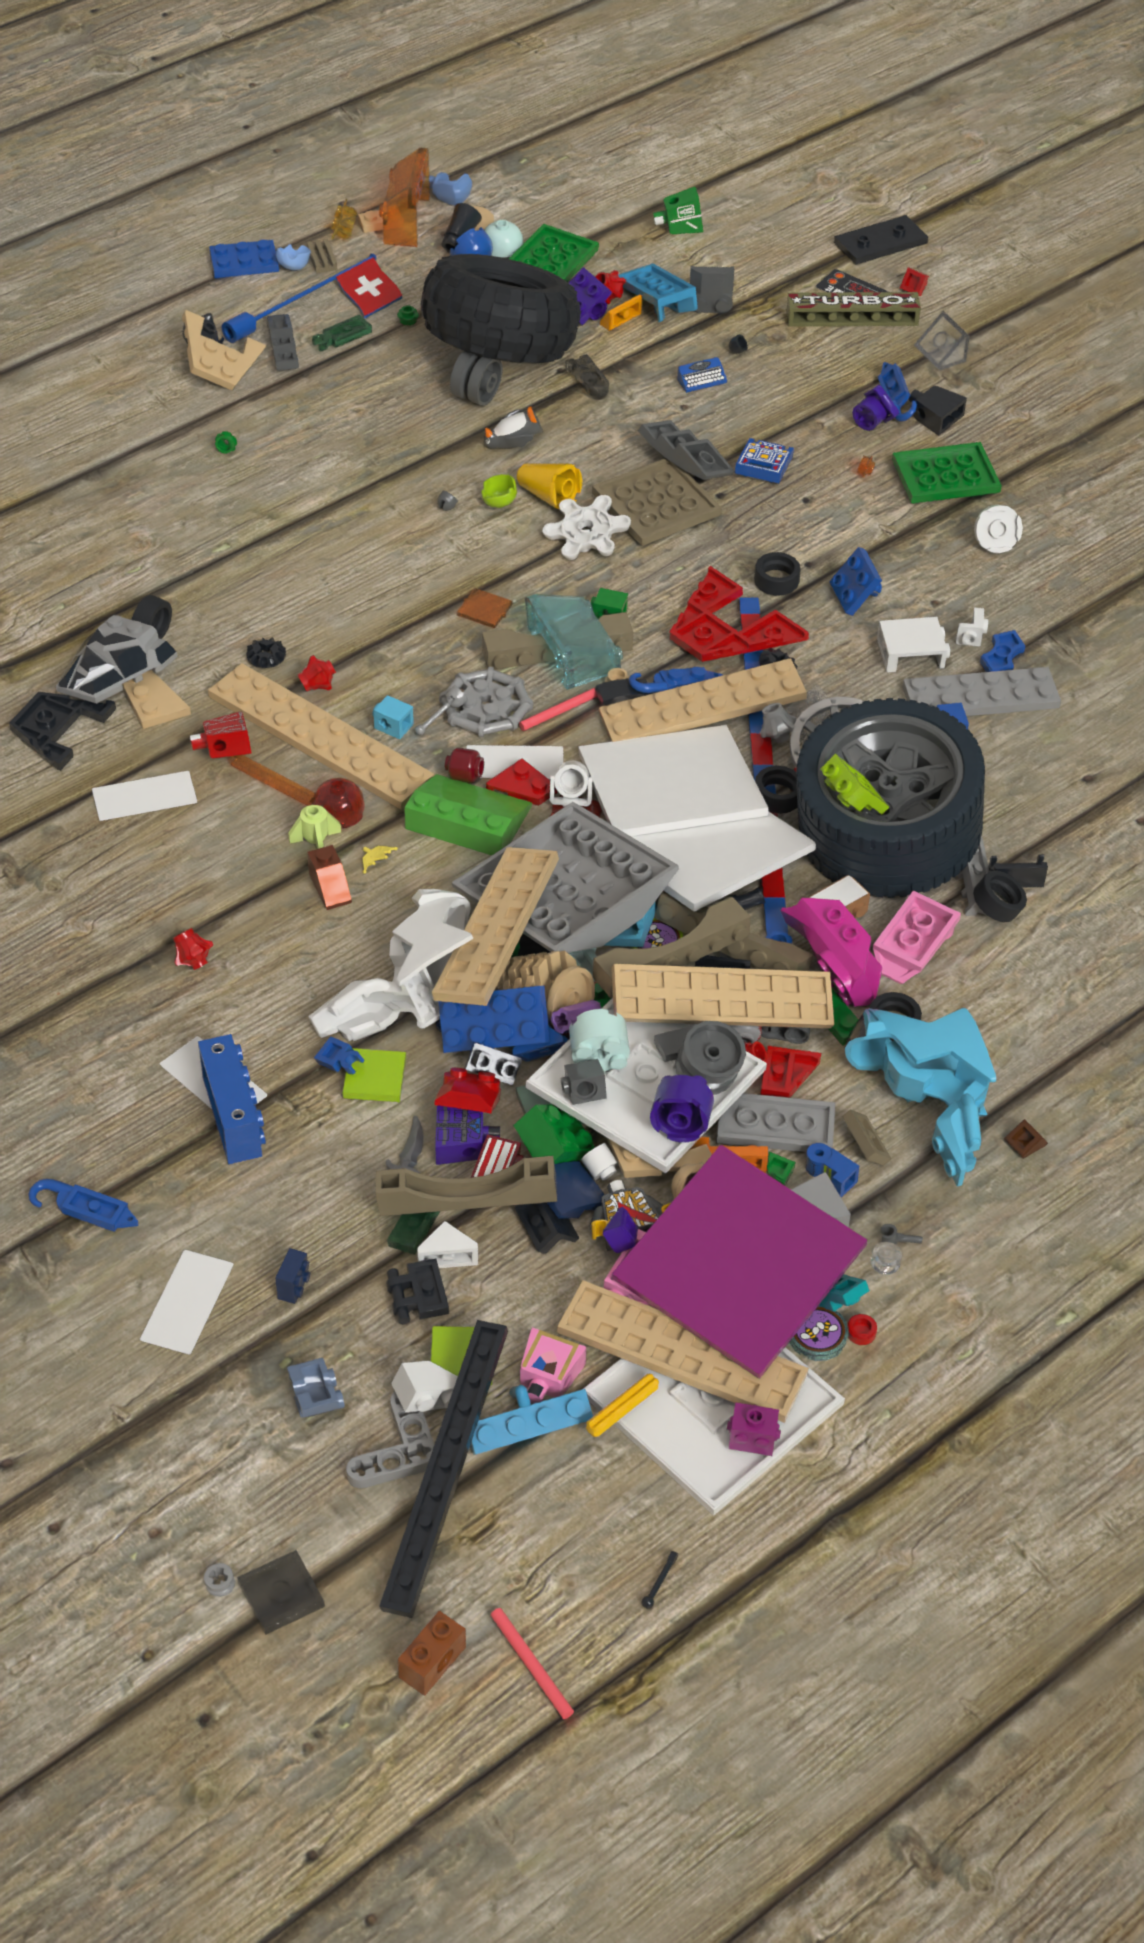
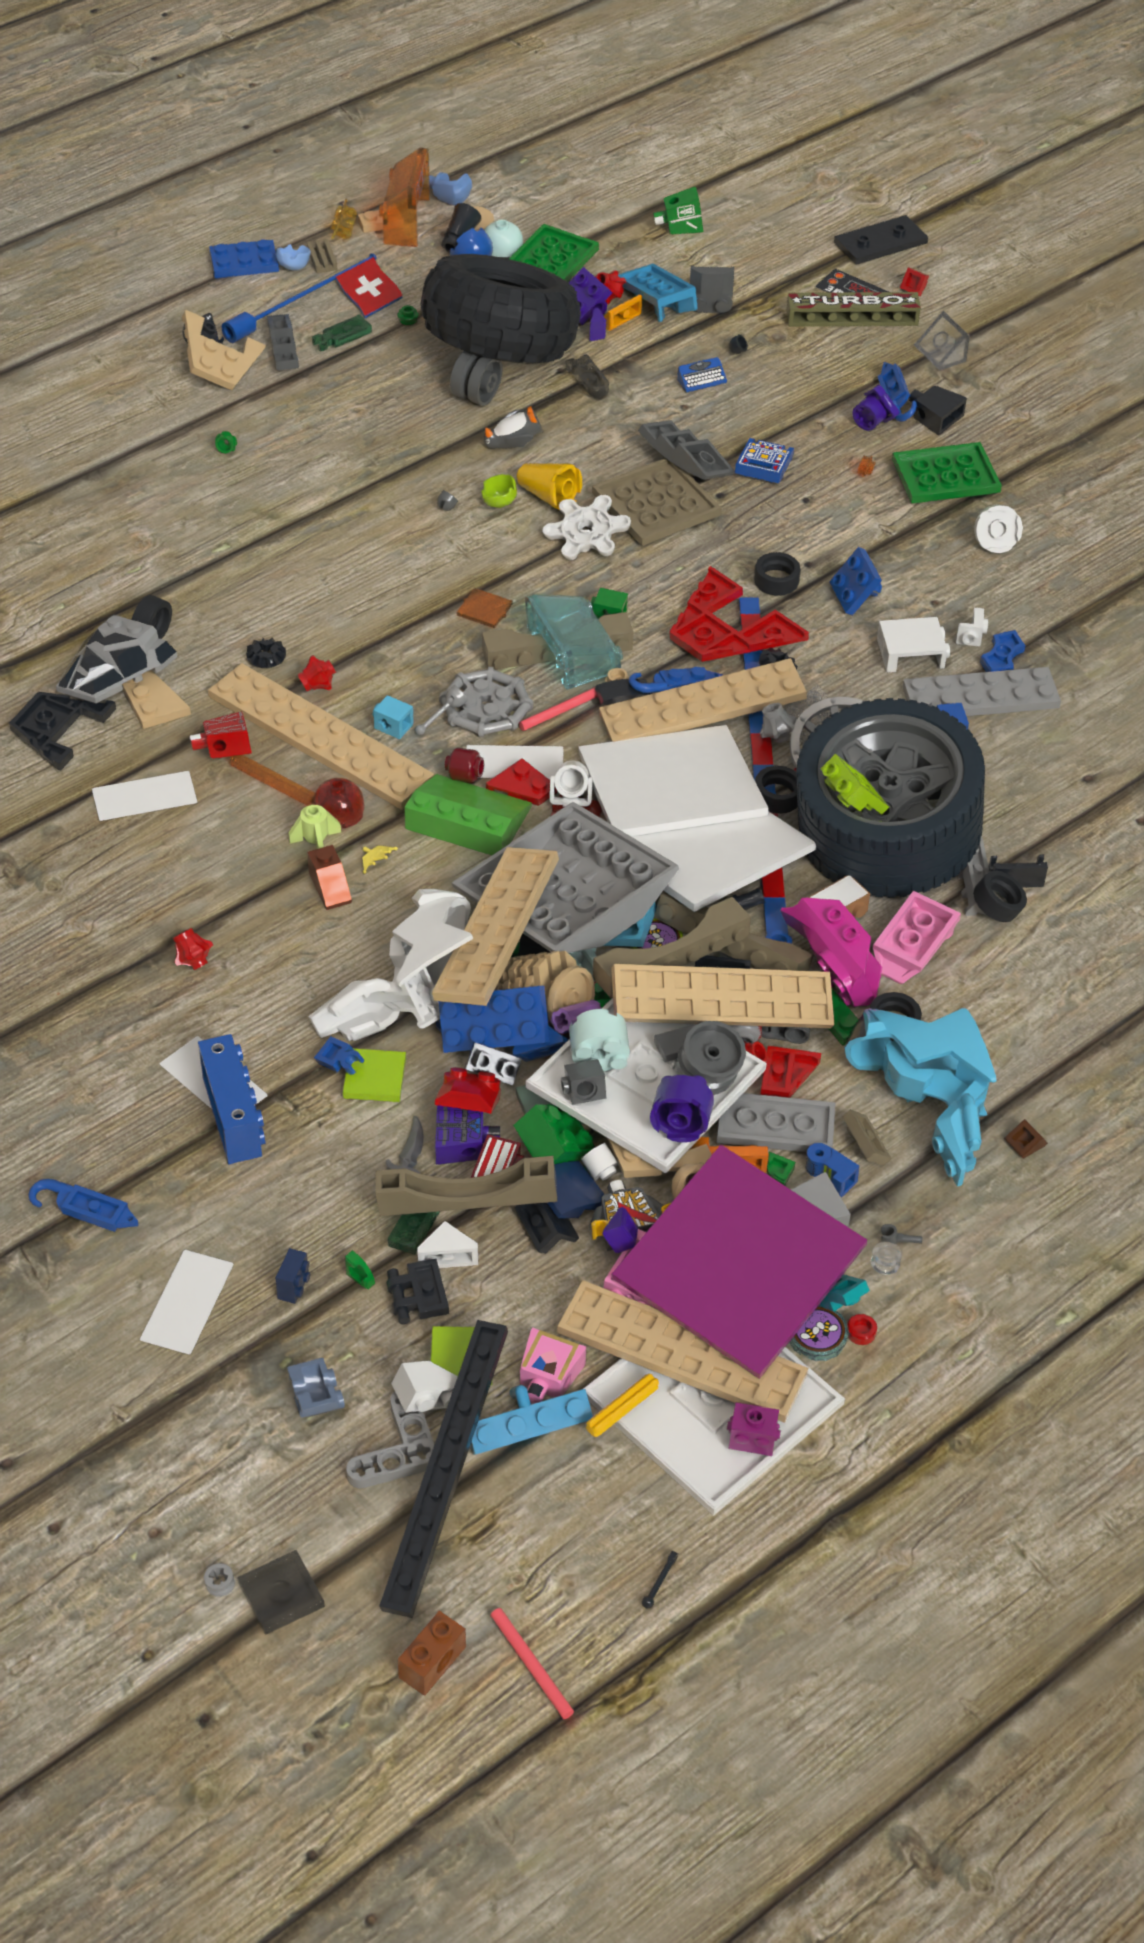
none -> green tile [345,1250,375,1290]
none -> dark purple slope [589,308,606,341]

